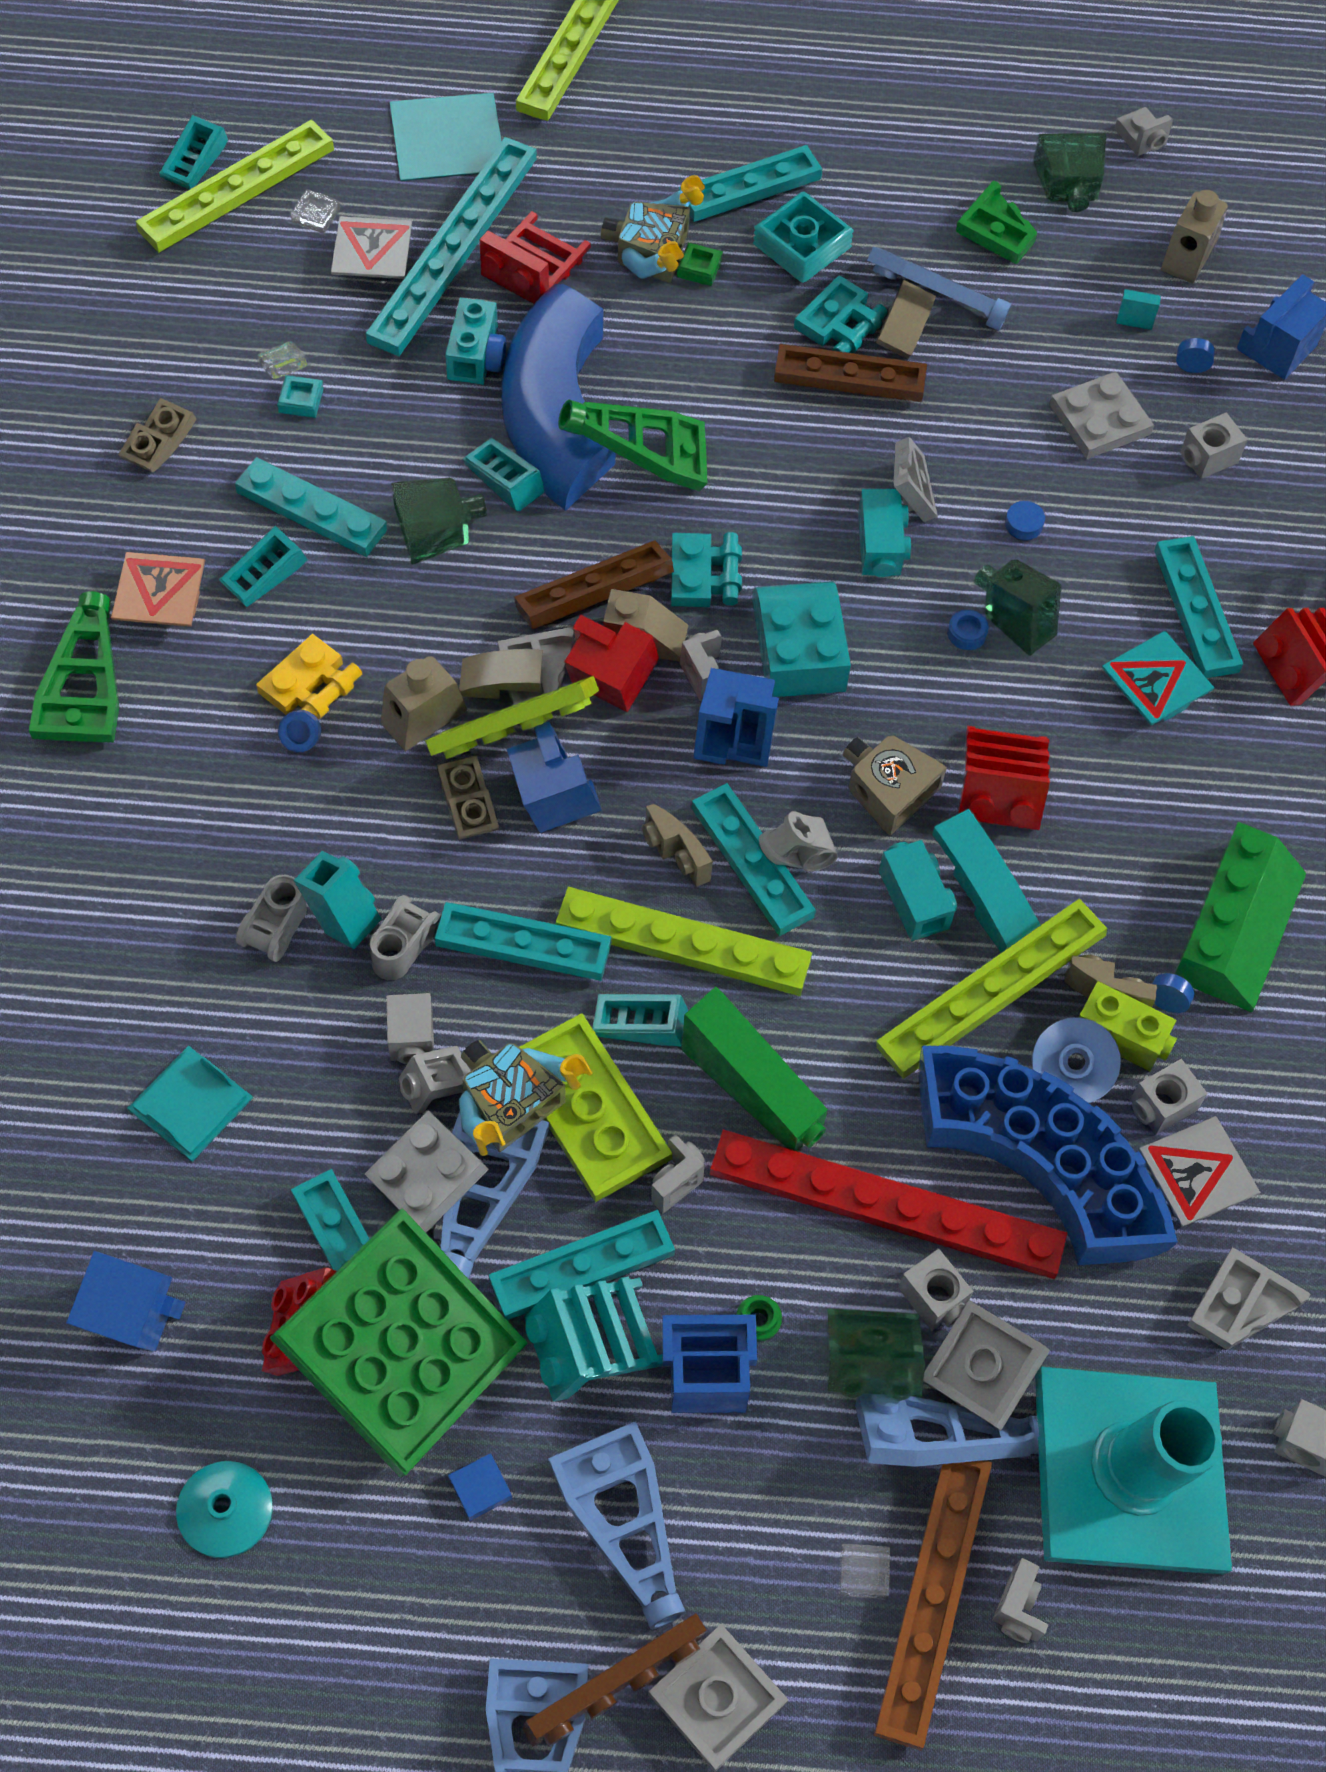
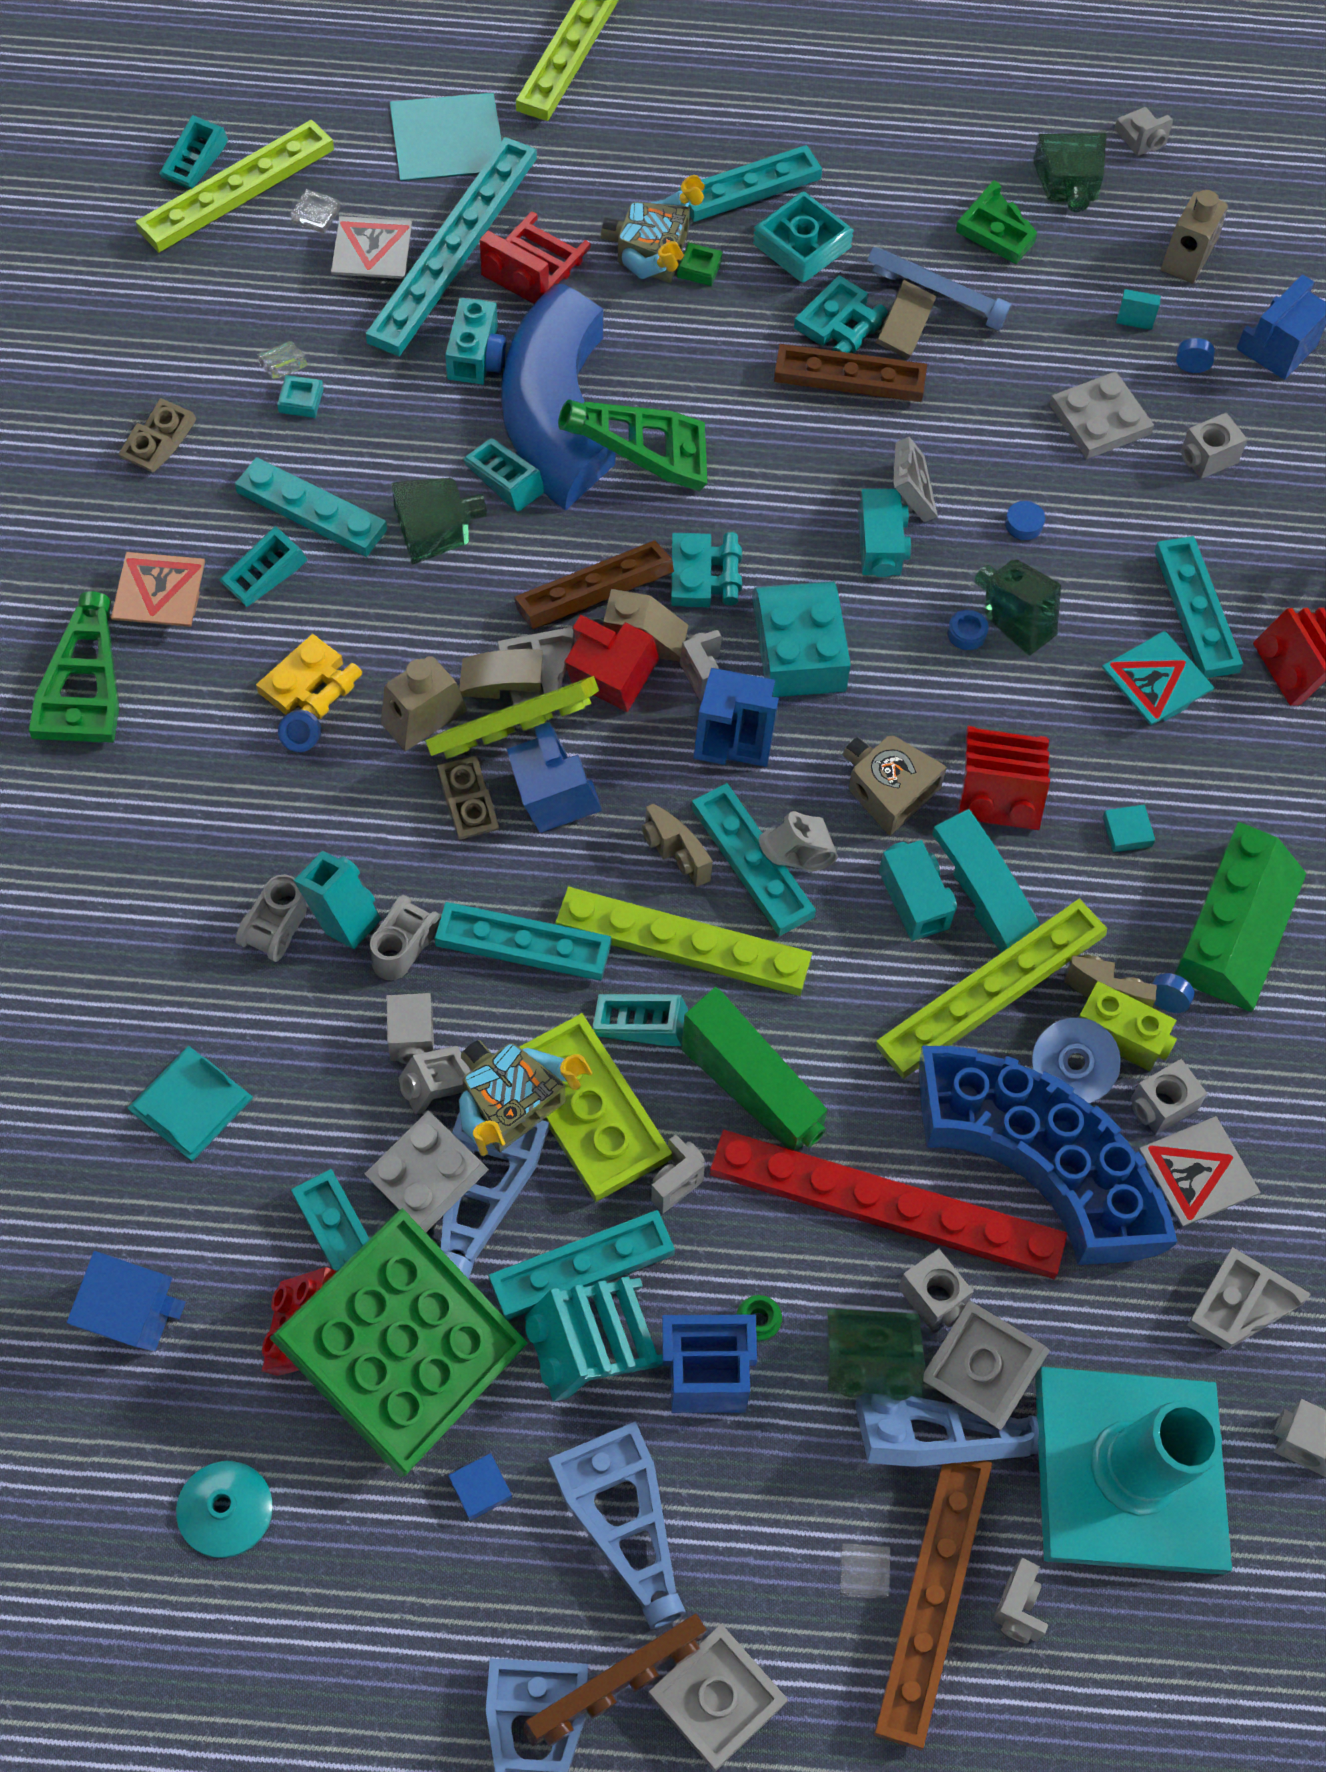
none -> teal tile [1103,804,1155,852]

